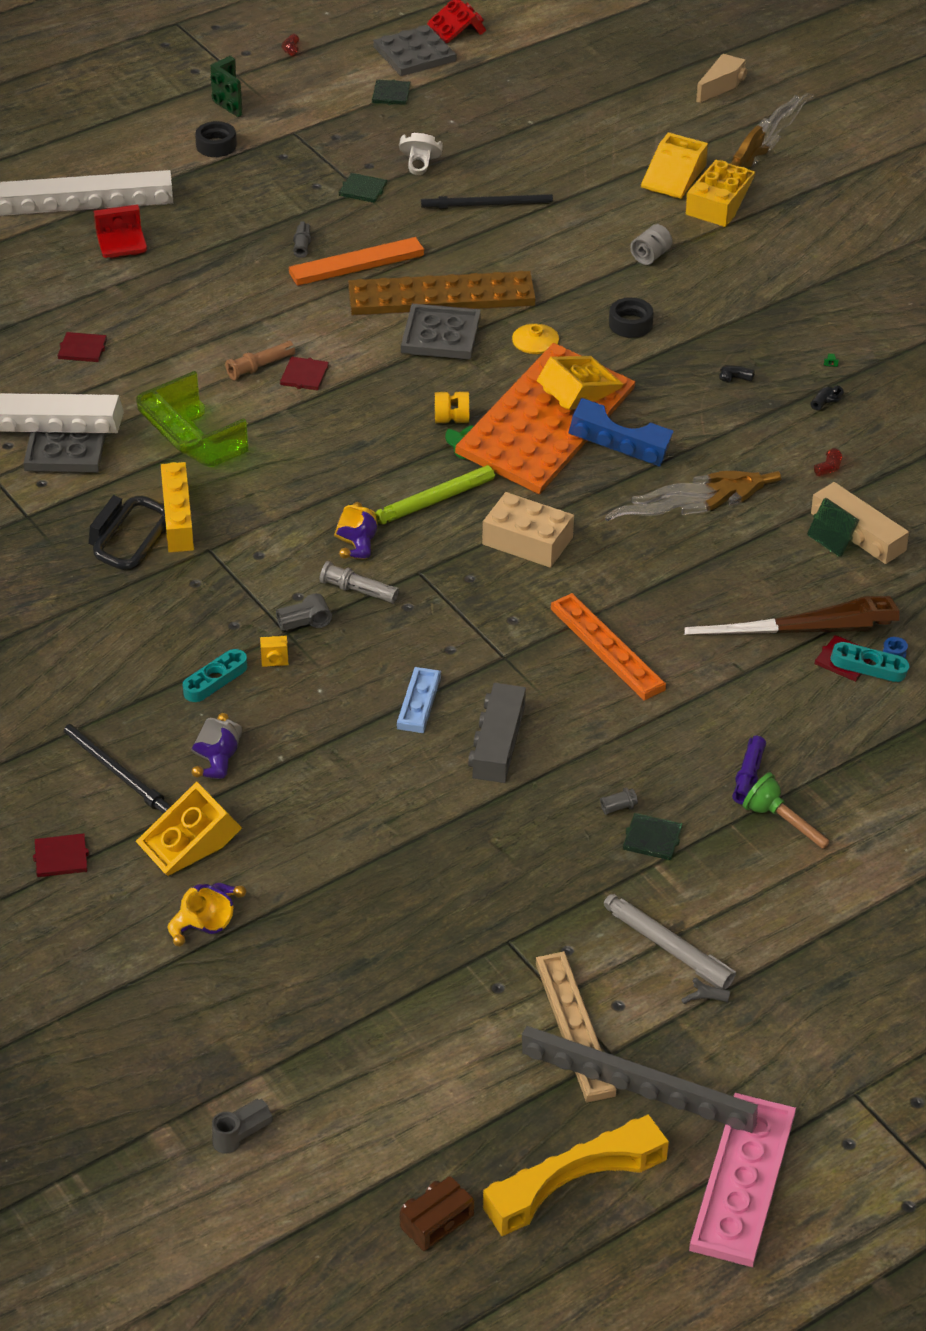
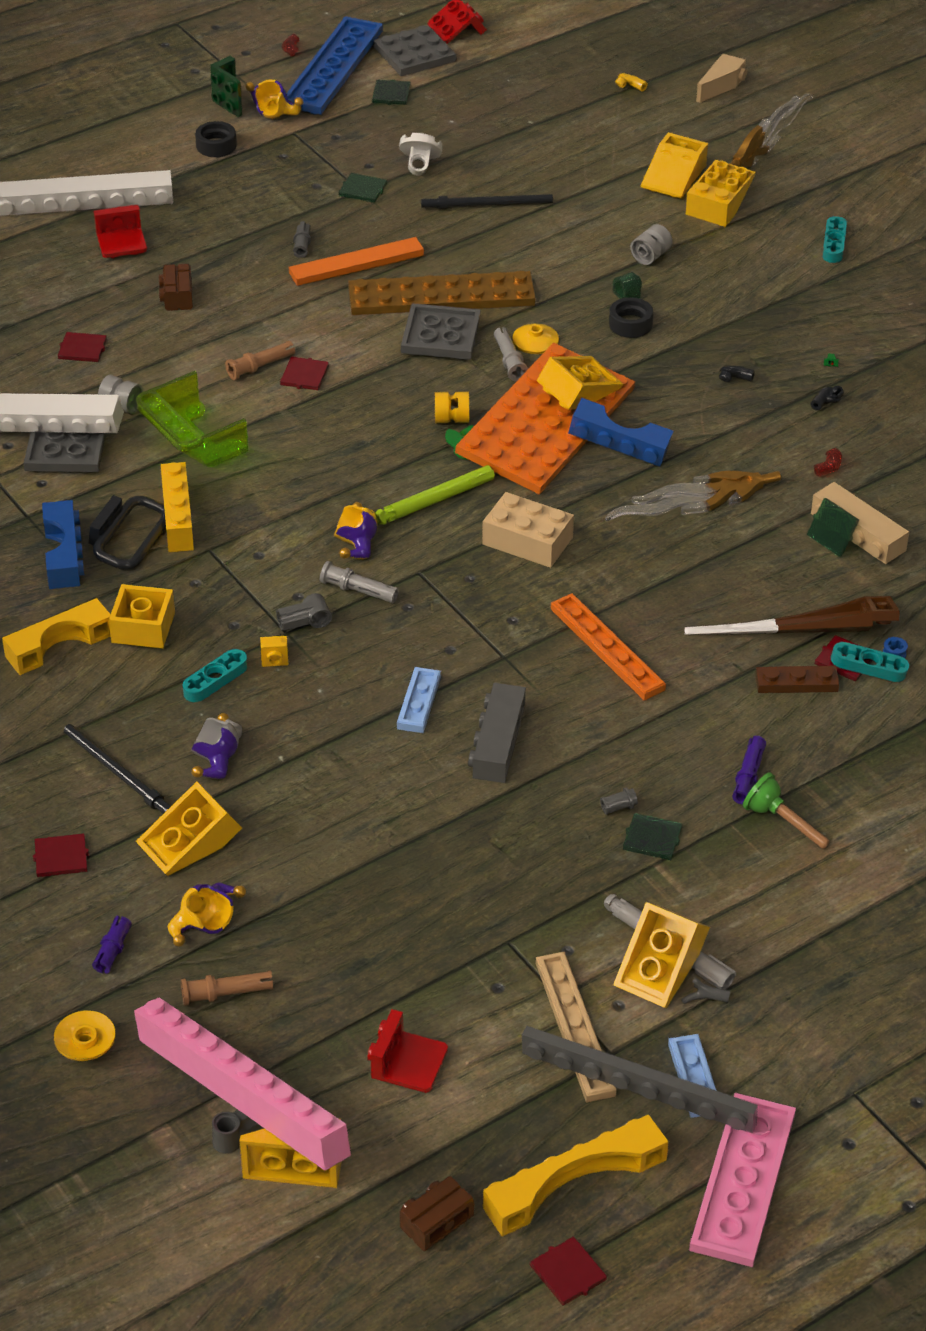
none -> yellow arch [2,598,111,675]
none -> blue arch [42,500,84,589]
none -> yellow dish [54,1010,115,1061]
none -> dark purple pin [92,916,132,974]
none -> light grey wheel [98,374,143,414]
none -> yellow brick [109,584,175,648]
none -> bright pink brick [134,998,351,1171]
none -> reddish brown brick [159,264,193,311]
none -> medium nougat pin [181,970,273,1006]
none -> yellow slope [240,1118,342,1188]
none -> yellow piece [245,79,303,119]
none -> blue plate [286,16,383,115]
none -> red bracket [367,1009,448,1093]
none -> light grey pin [494,327,528,382]
none -> dark red piece [530,1236,607,1306]
none -> clear green plate [612,272,642,299]
none -> yellow slope [613,902,710,1008]
none -> yellow arm [615,73,648,92]
none -> light blue tile [668,1034,717,1118]
none -> reddish brown plate [755,666,839,693]
none -> teal beam [822,216,847,263]

